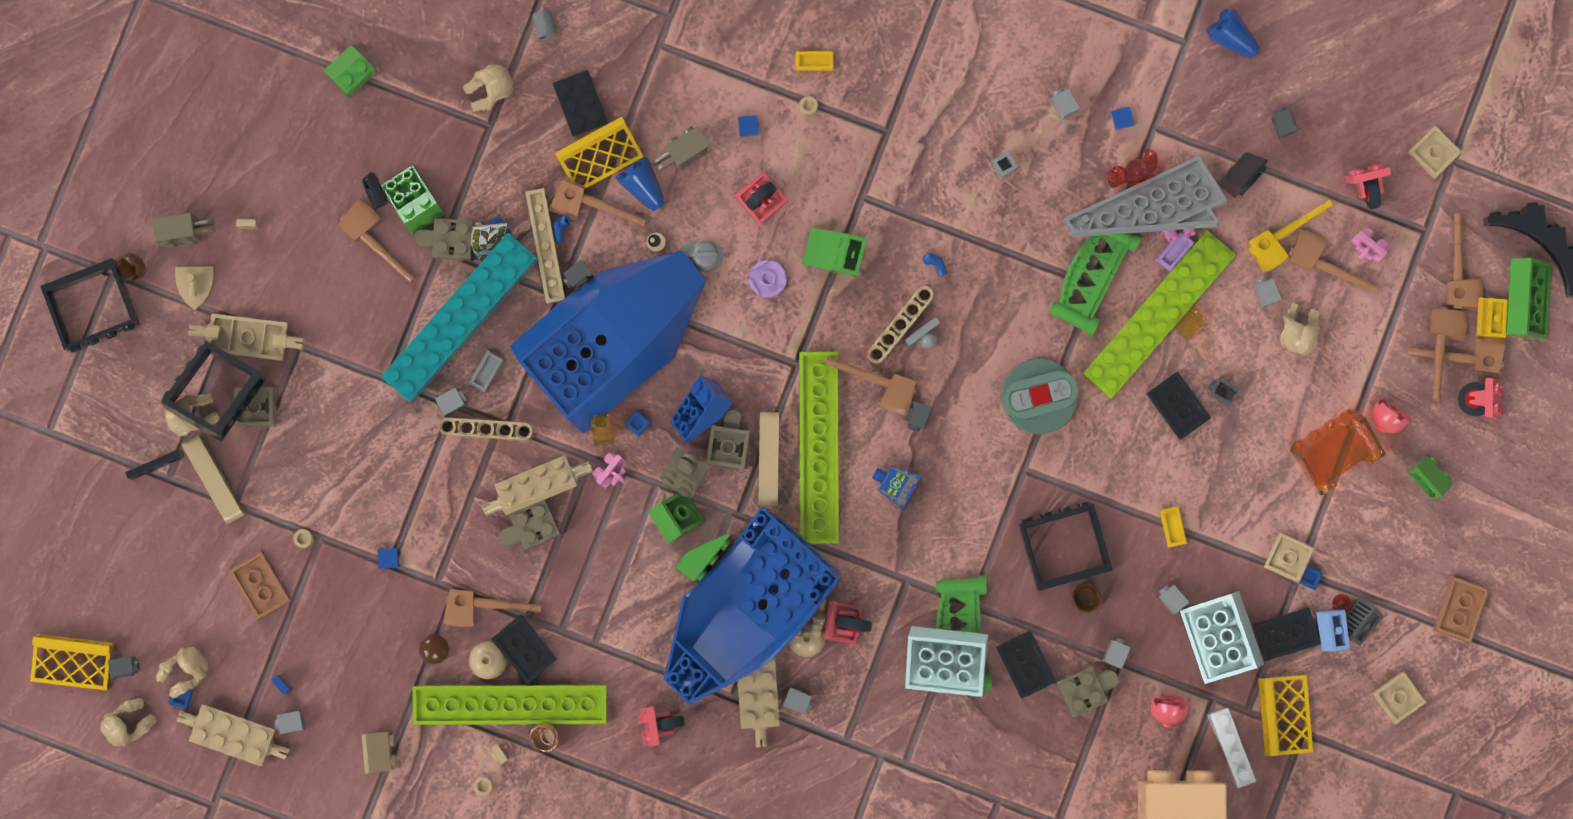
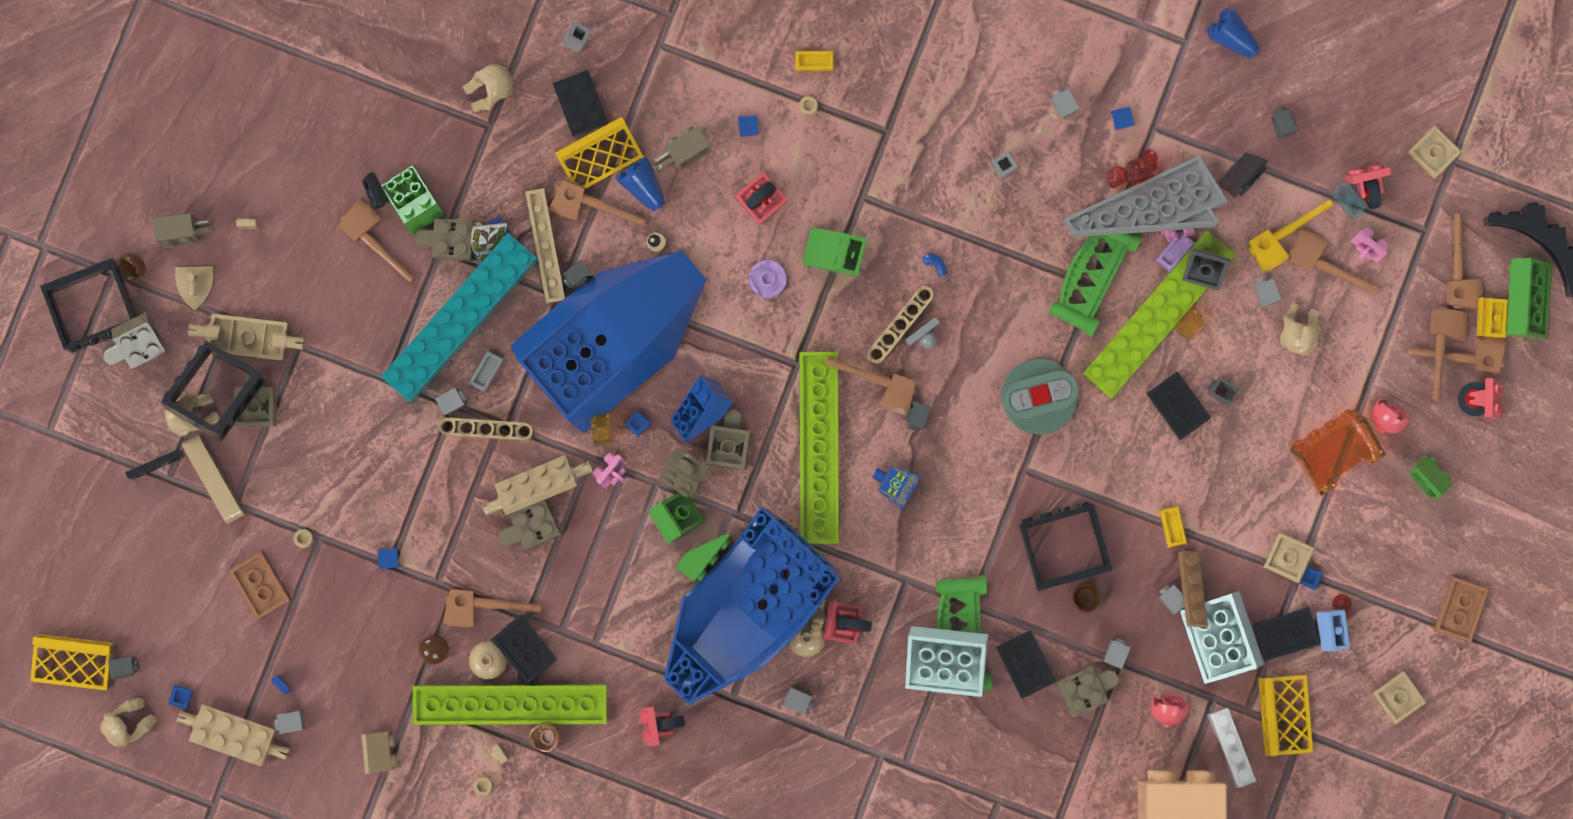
tan hair [156,647,209,698] -> none
bright green slope [324,45,377,98] -> none
light grey piece [532,10,557,40] -> none
blue arm [552,215,571,243] -> none
light grey piece [680,241,724,272] -> none
tan plate [738,657,780,747] -> none
tan beam [758,412,779,506] -> none
dark grey panel [1346,598,1384,646] -> none
none -> brick [103,312,166,369]
none -> light grey brick [561,21,591,53]
none -> medium nougat plate [1178,551,1208,628]
none -> dark grey slope [1182,249,1230,290]
none -> clear light blue plate [1333,183,1365,218]

